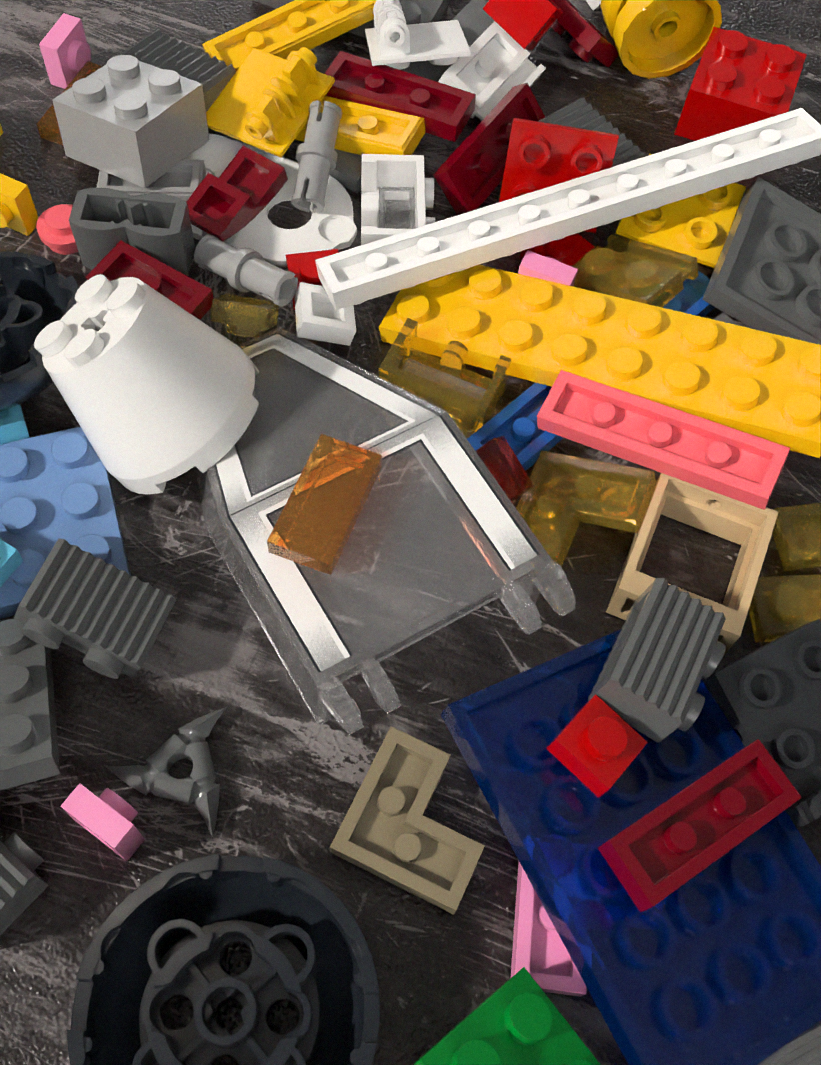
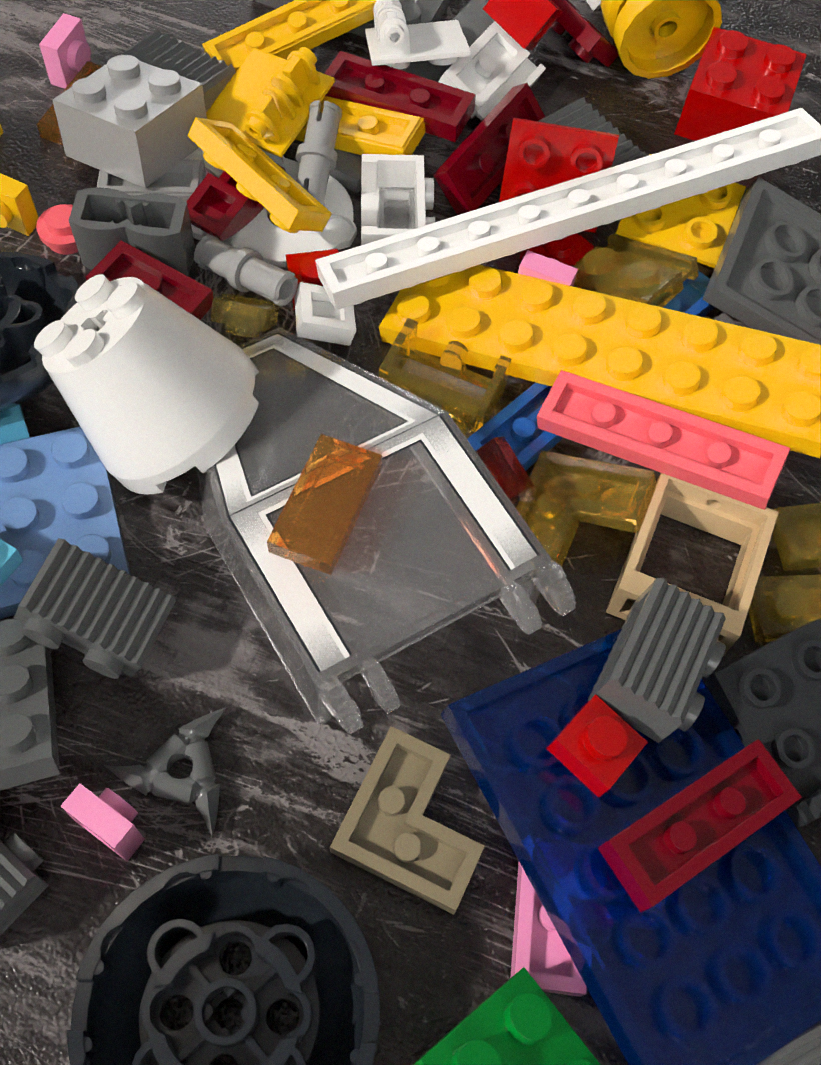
none -> yellow plate [187,117,332,233]

